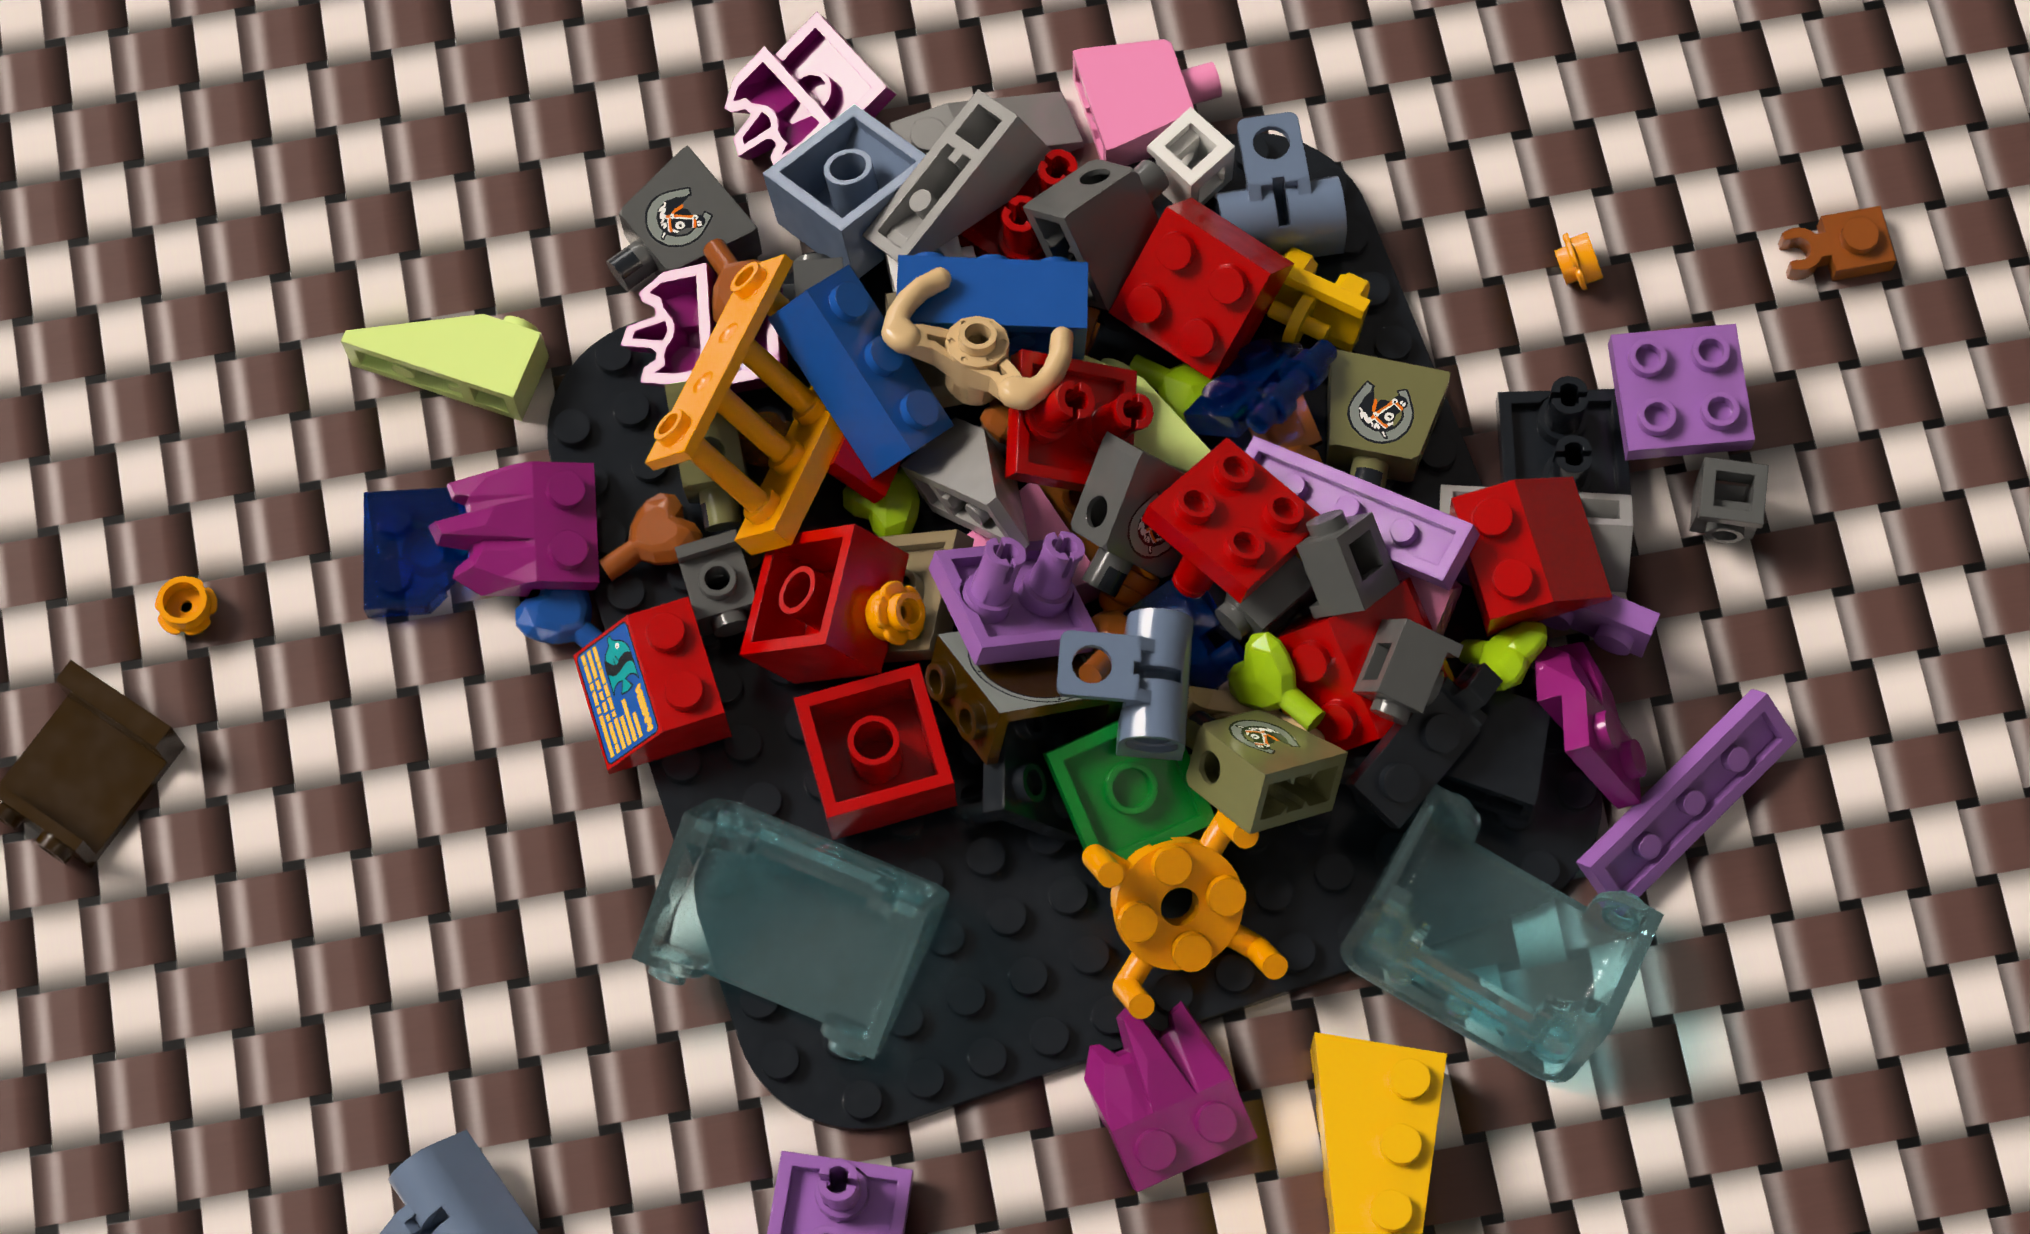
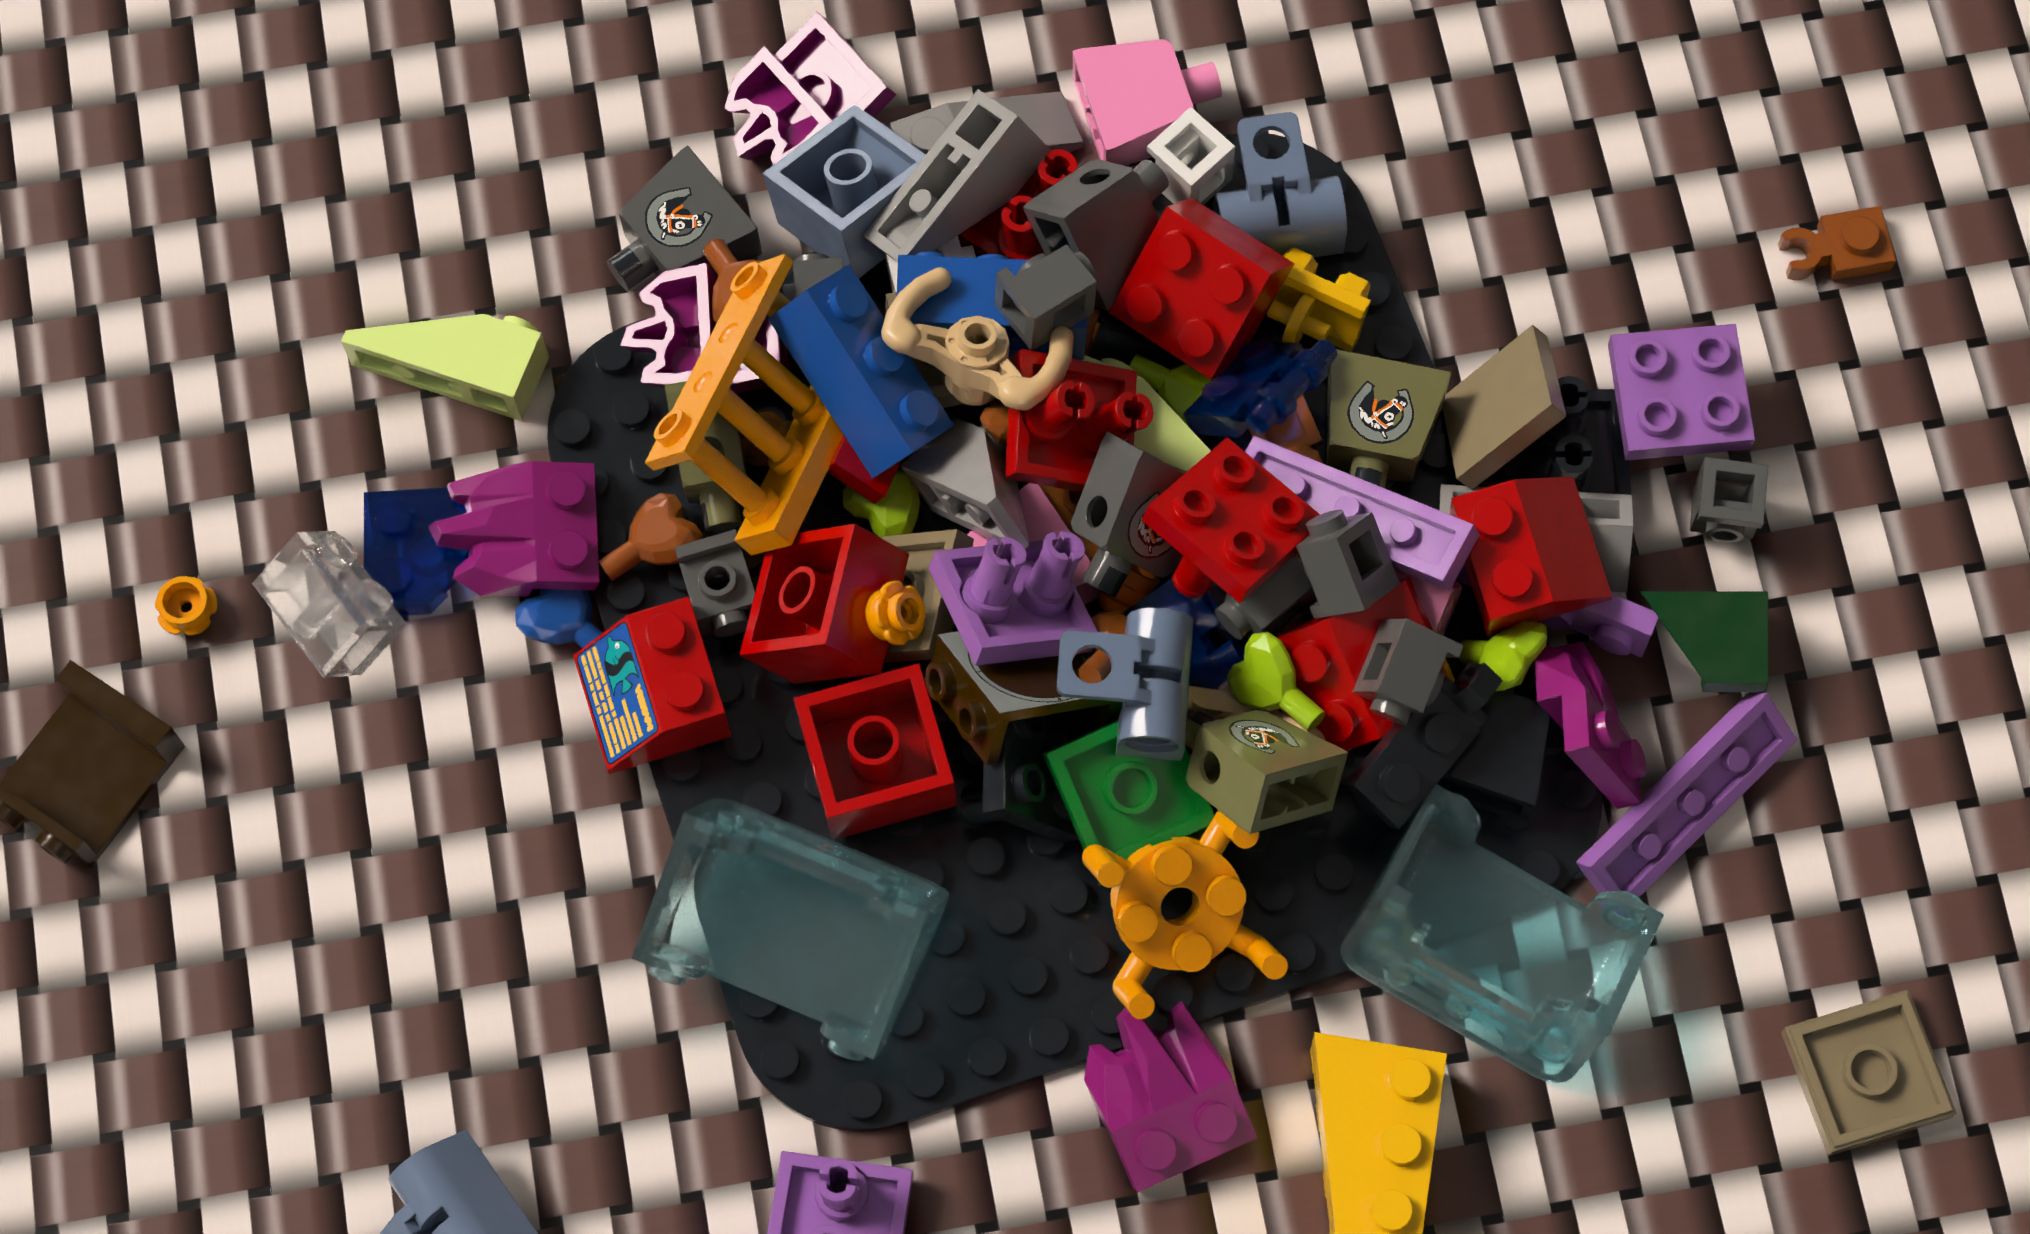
light orange plate [1554,232,1604,290] -> none
none -> clear brick [252,531,407,678]
none -> dark grey brick [994,244,1098,351]
none -> dark tan tile [1442,325,1566,490]
none -> dark green slope [1640,591,1768,692]
none -> dark tan tile [1781,990,1957,1156]

